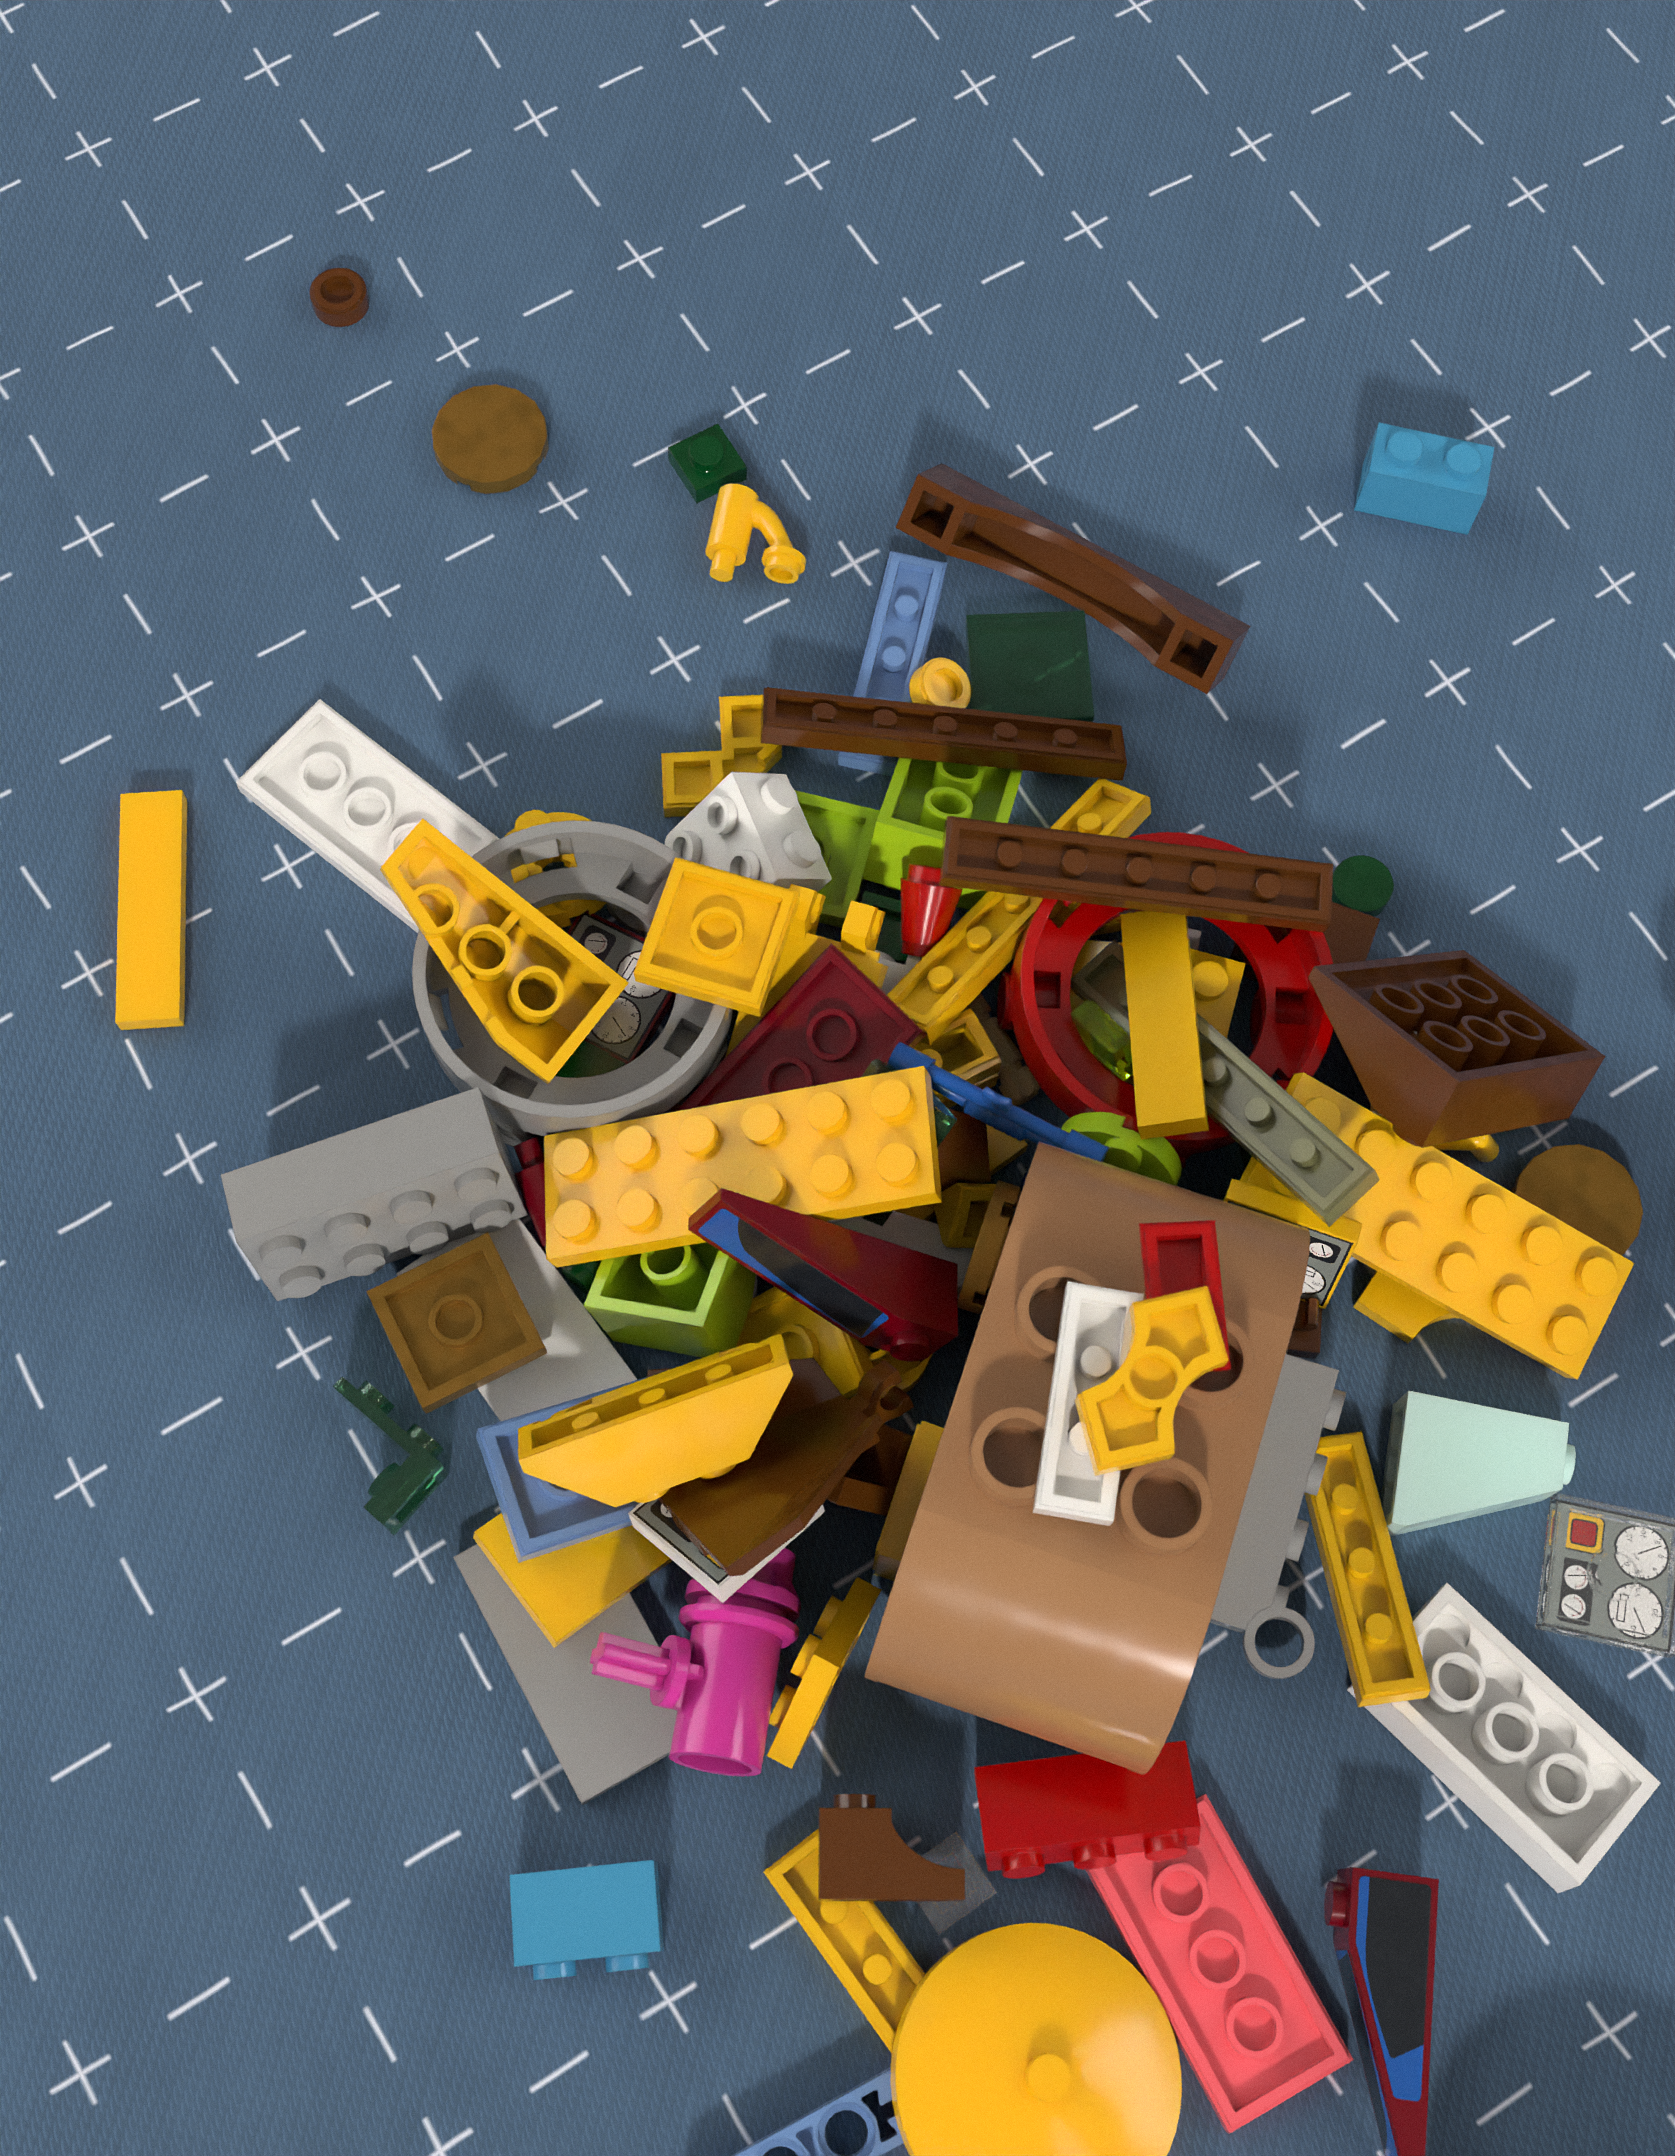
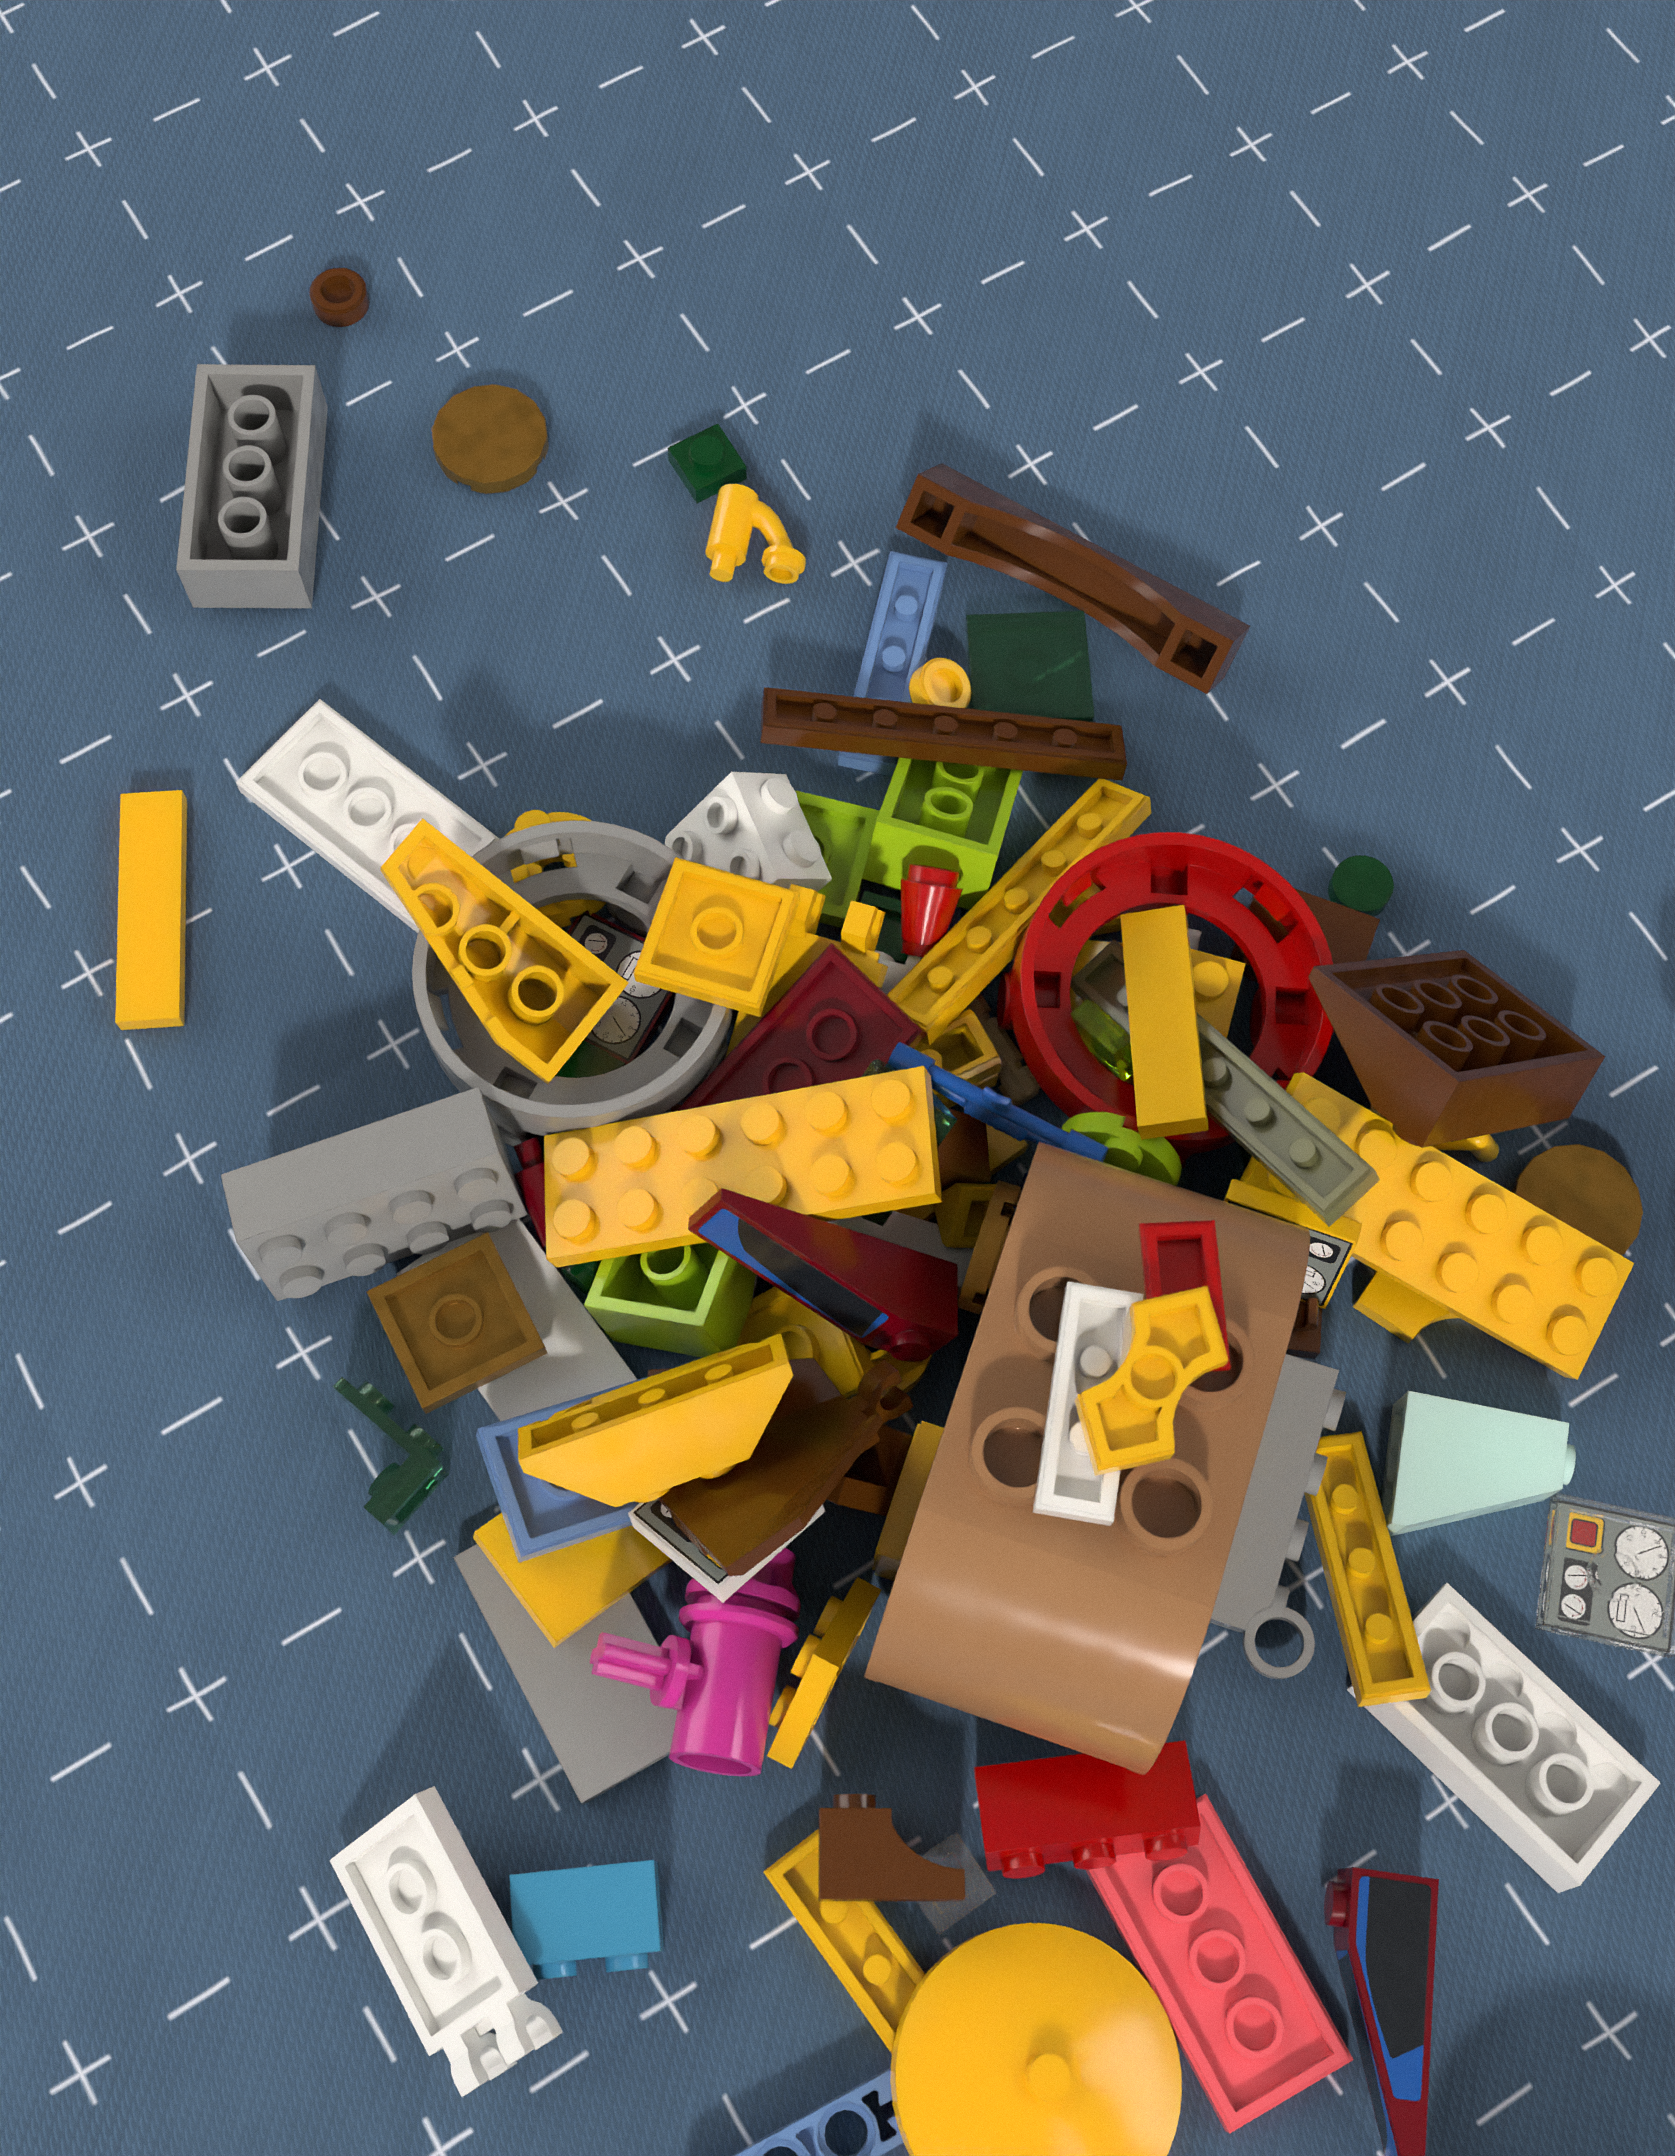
yellow tile [661,695,782,817] -> none
reddish brown tile [939,816,1333,932] -> none
dark azure brick [1354,422,1495,535] -> none
none -> light grey brick [176,364,328,608]
none -> white tile [330,1786,563,2097]

